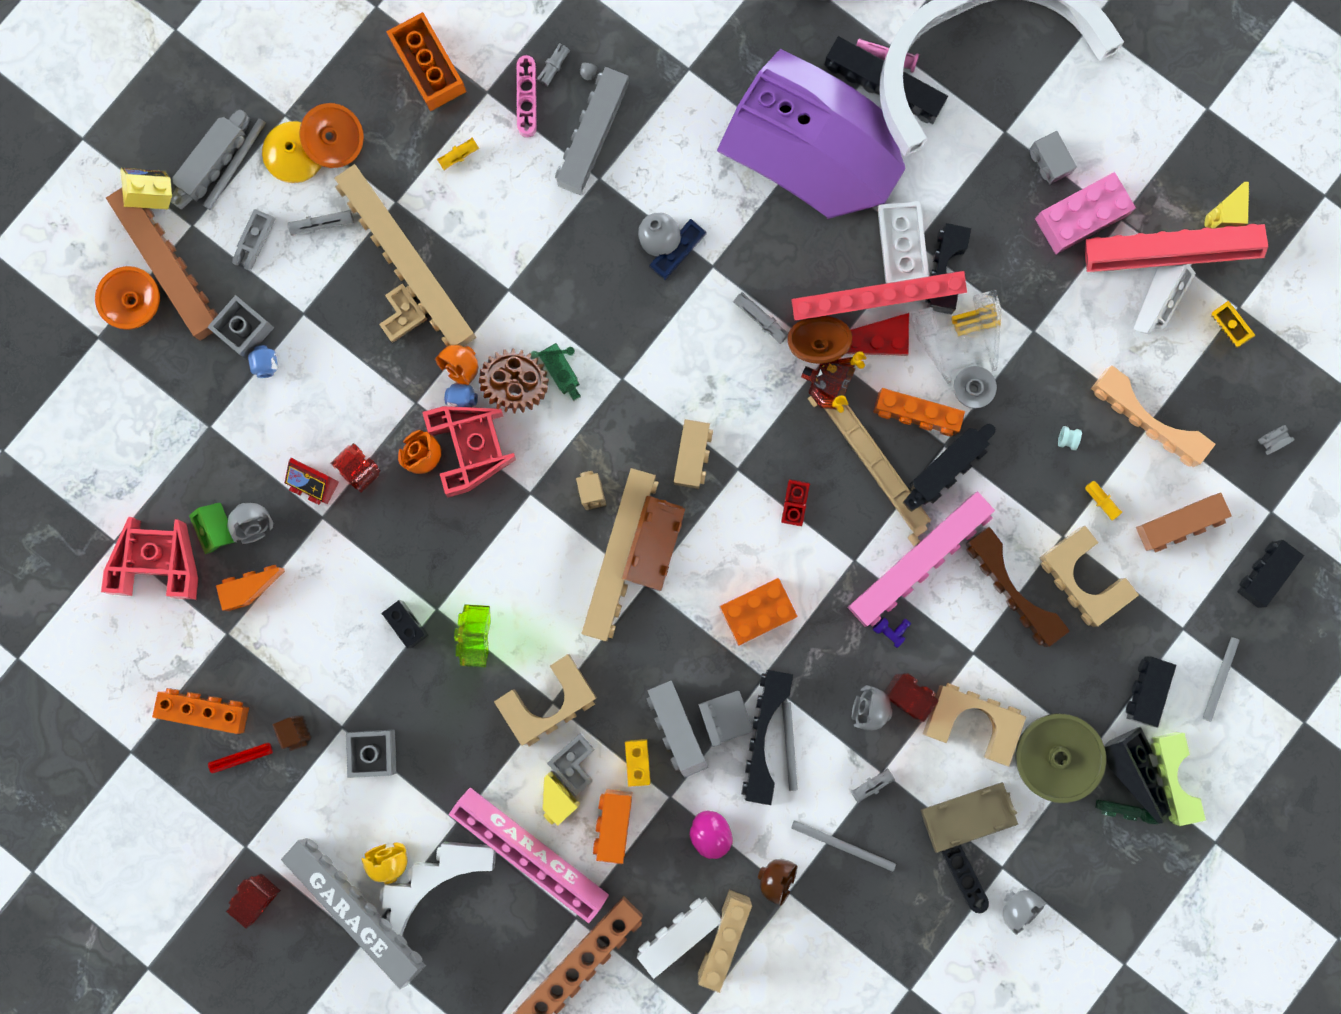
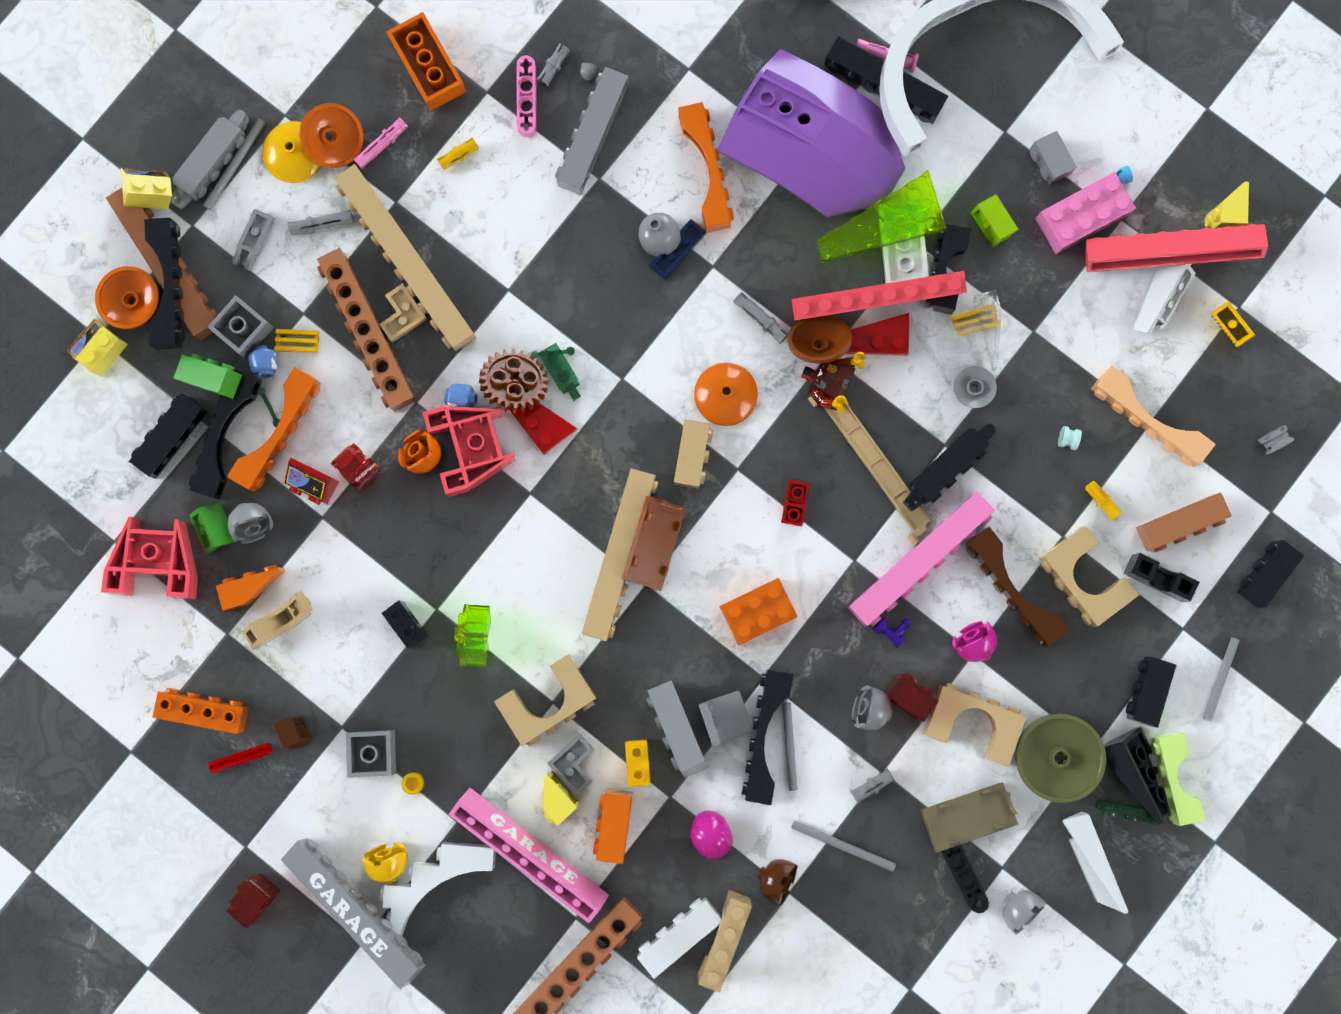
orange cylinder [435,345,479,385] -> none
tan brick [576,471,607,510] -> none
orange brick [873,388,965,436] -> none
none -> light yellow slope [67,318,128,377]
none -> black brick [128,393,208,479]
none -> black arch [144,217,185,350]
none -> bright green brick [173,354,242,399]
none -> black arch [189,370,262,500]
none -> orange arch [227,367,321,492]
none -> tan arch [242,591,313,650]
none -> clear green hinge [257,387,280,427]
none -> yellow tile [274,329,320,353]
none -> nougat brick [317,248,417,412]
none -> bright pink pin [353,117,409,170]
none -> yellow tile [402,772,425,795]
none -> red wing [509,394,578,455]
none -> orange arch [678,102,734,233]
none -> orange dish [694,363,758,426]
none -> clear neon green wing [816,170,946,263]
none -> dark pink cylinder [952,621,997,662]
none -> lime hinge [970,194,1019,247]
none -> white wedge [1062,811,1129,914]
none -> medium azure hinge [1116,165,1133,184]
none -> black arch [1123,553,1200,602]

